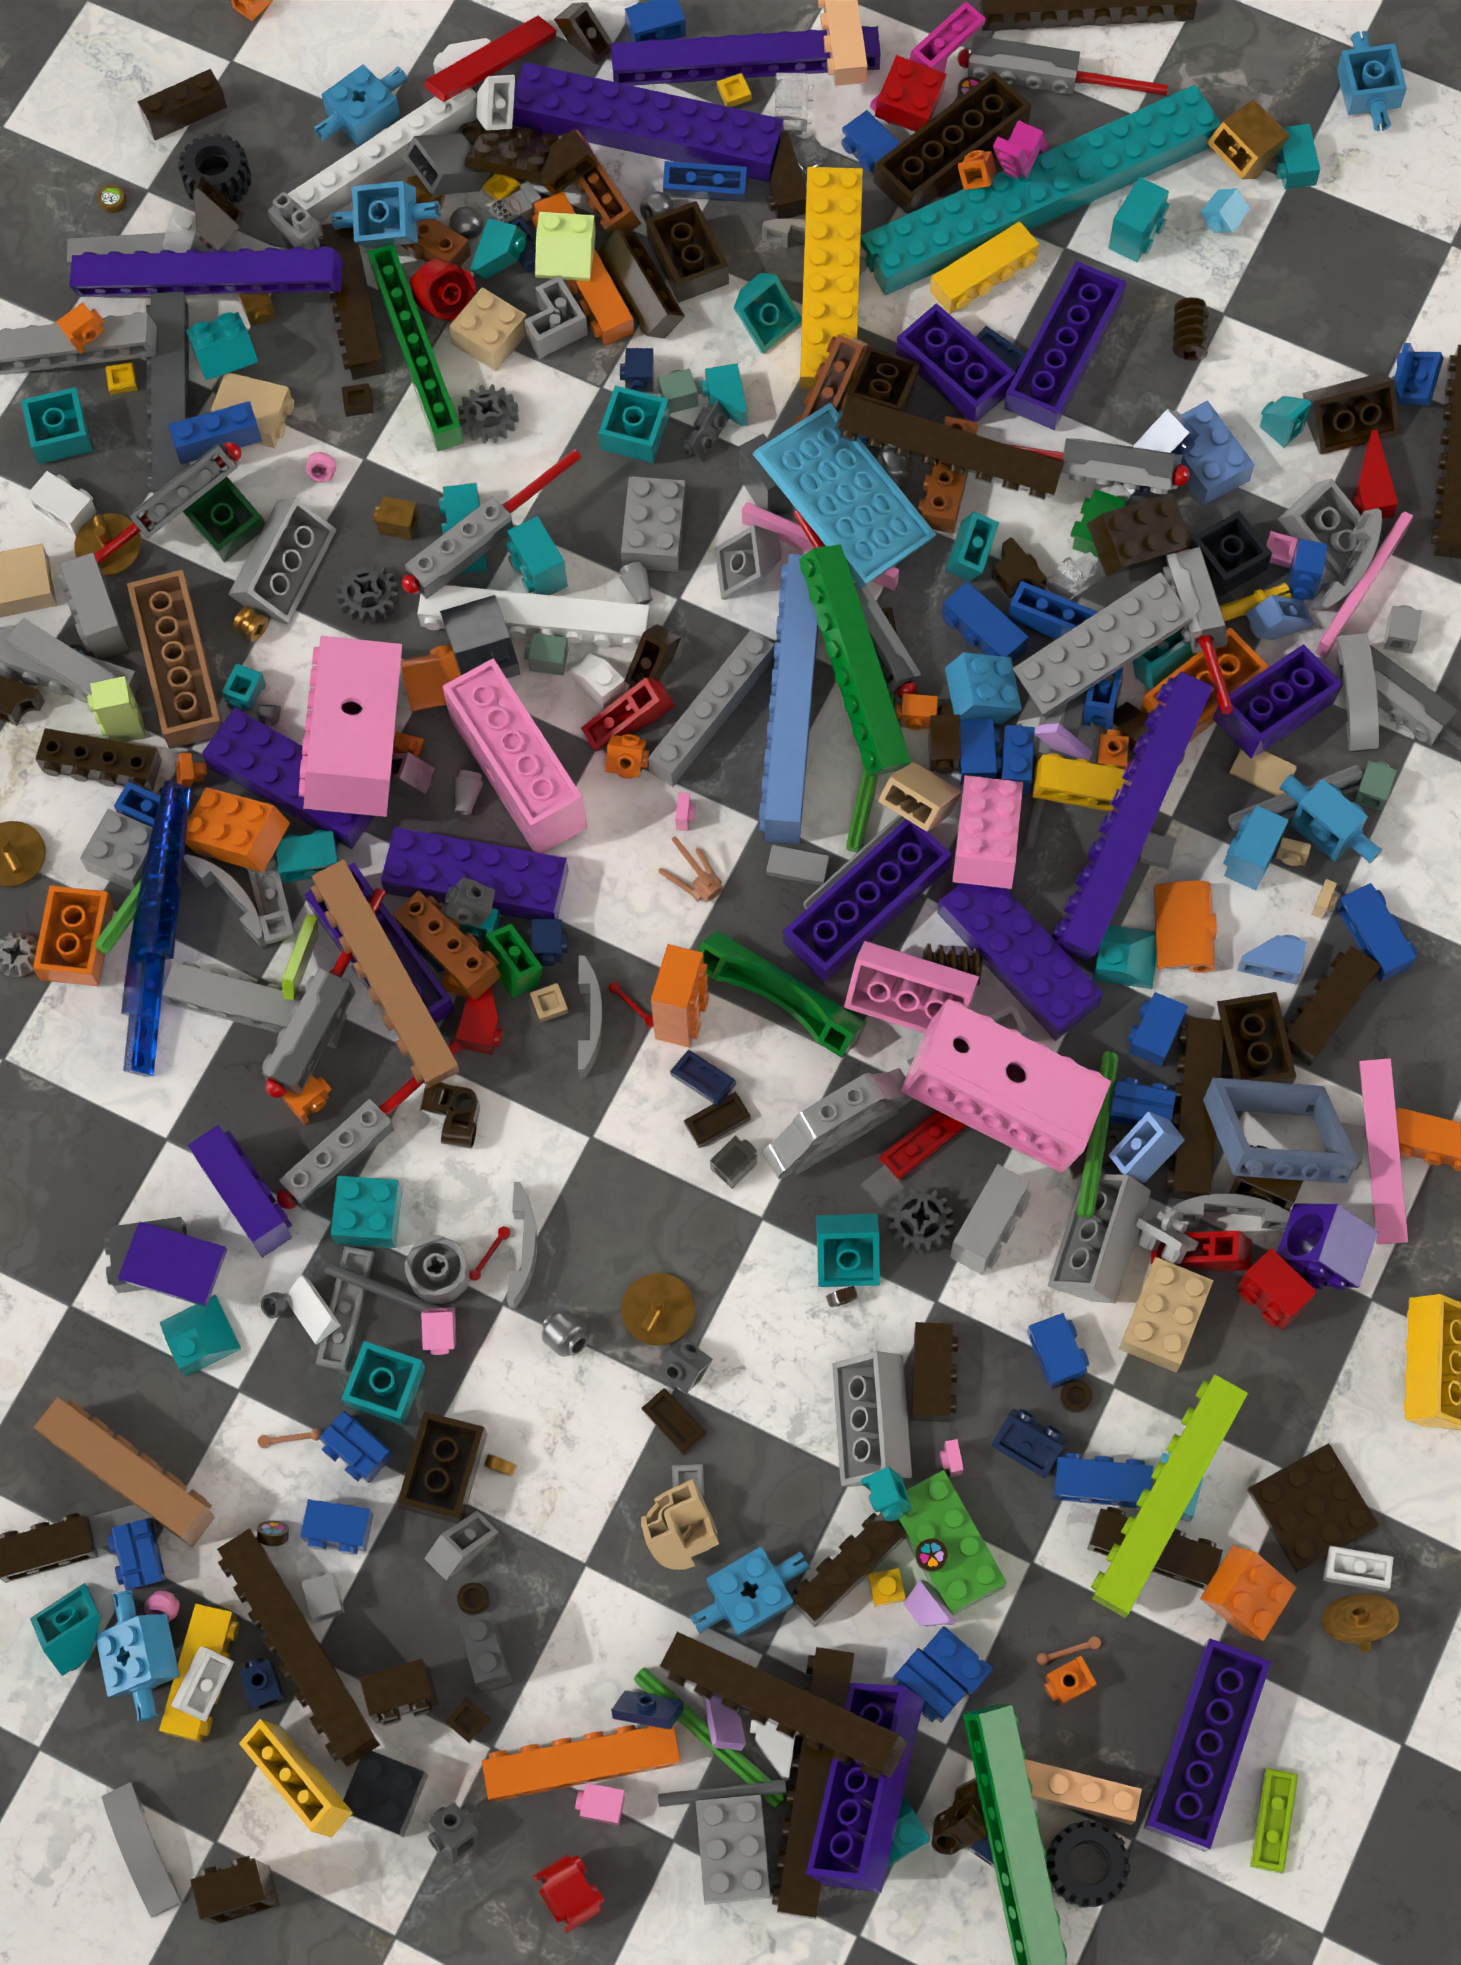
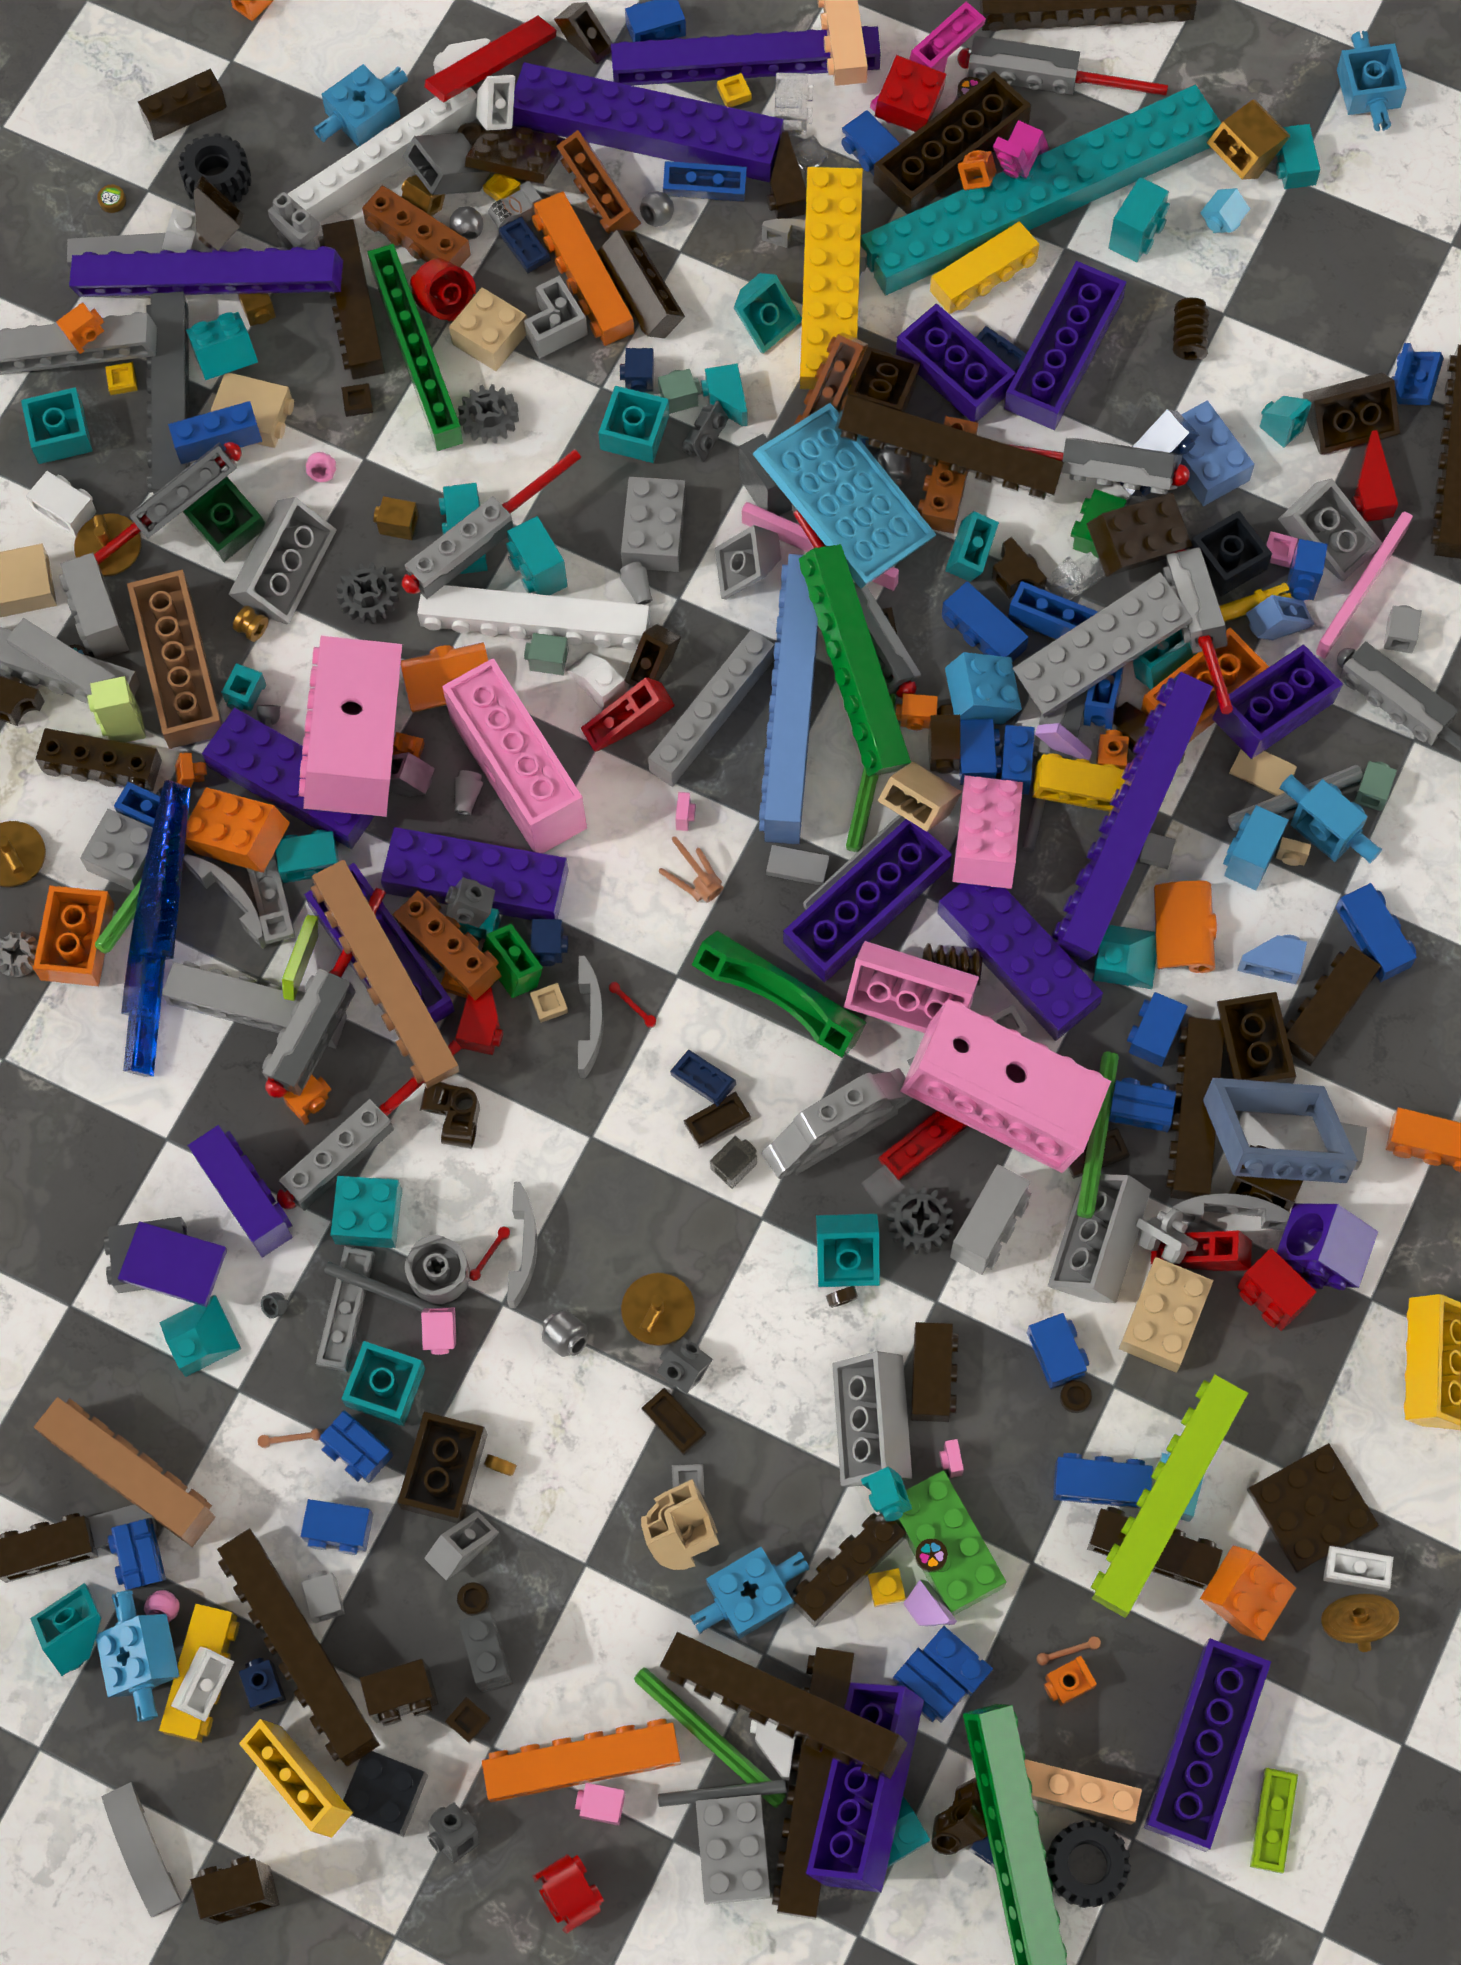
dark brown tile [257,1520,289,1546] -> none
white slope [285,1275,341,1345] -> none
dark azure brick [331,181,441,248] -> none
black slope [440,595,520,678] -> none
teal slope [470,218,527,280] -> none
yellowish green slope [535,212,596,281] -> none
dark brown slope [541,129,598,195] -> none
orange brick [605,734,650,779] -> none
dark blue plate [611,1690,684,1729] -> none
dark brown brick [646,201,729,303] -> none
orange brick [651,944,709,1048] -> none
lavender tile [703,1696,746,1751] -> none
dark blue bracket [991,1409,1067,1478] -> none
light blue brick [1109,1112,1185,1183] -> none
light grey slope [1310,508,1382,610] -> none
tan plate [1311,879,1339,919] -> none
light grey slope [1337,633,1379,752] -> none
bright pink tile [1359,1058,1408,1245] -> none

